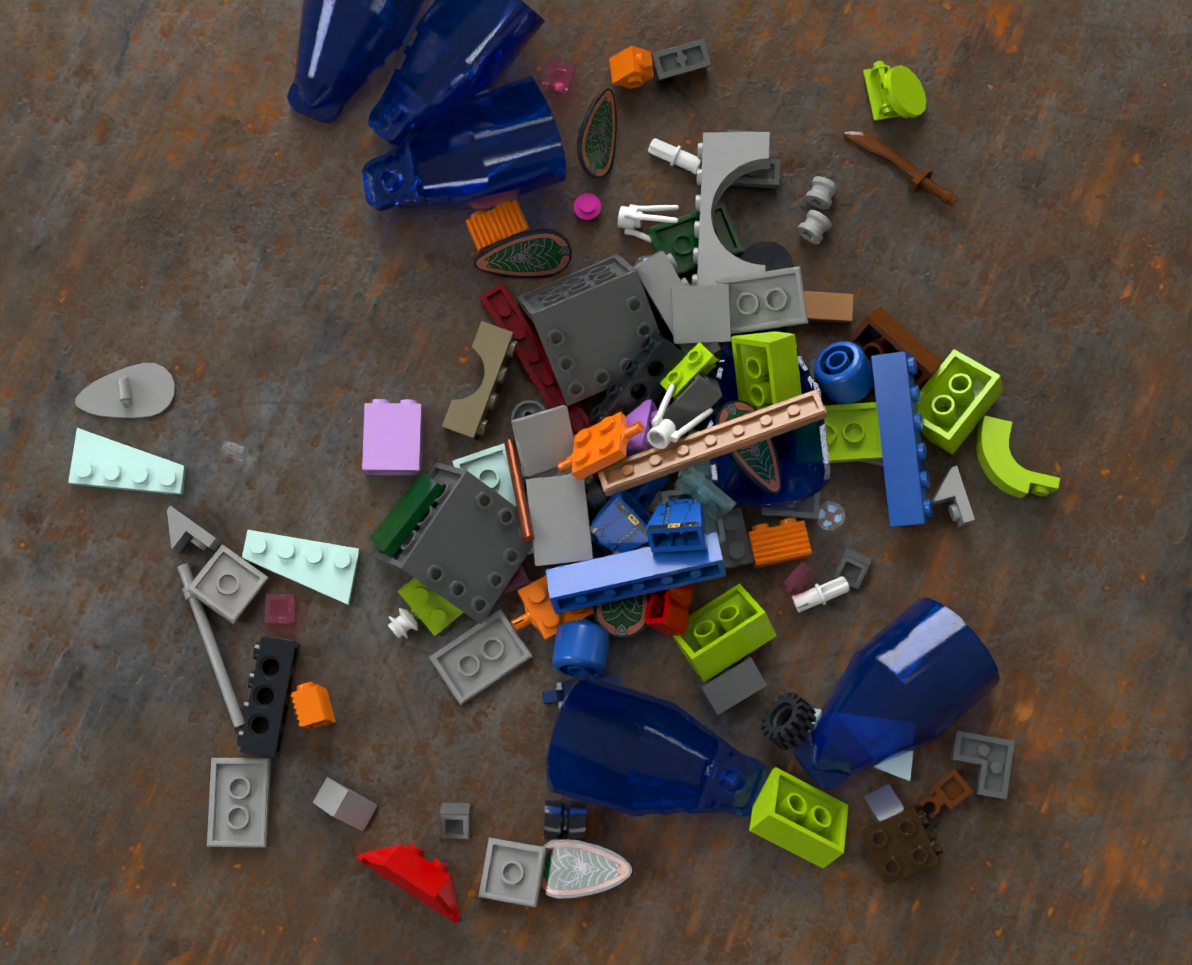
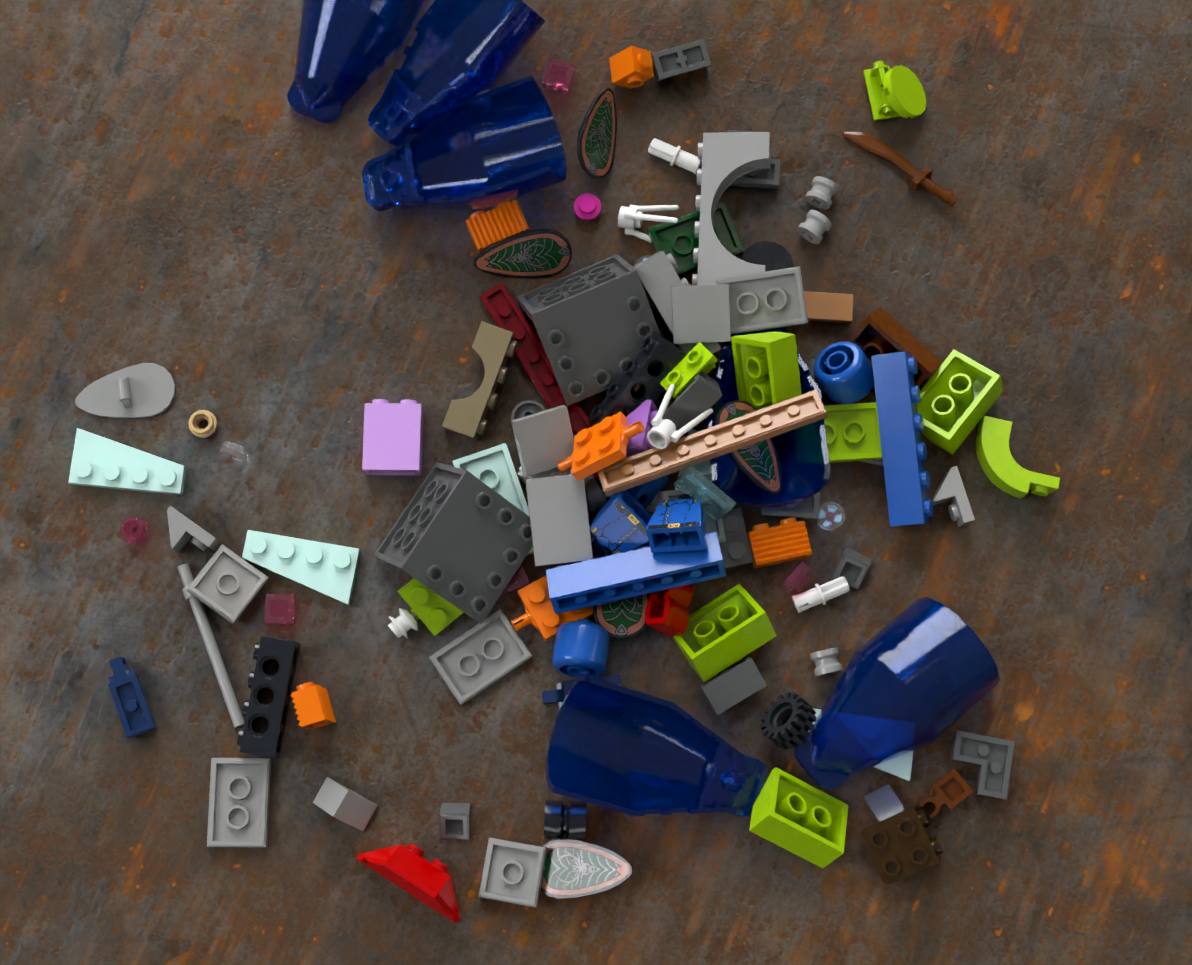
dark green tile [369,471,445,557] -> none
copper bar [504,440,535,542] -> none
none -> dark blue hinge [108,656,157,739]
none -> clear pink plate [120,516,148,544]
none -> tan plate [188,410,217,438]
none -> light grey wheel [810,648,843,677]

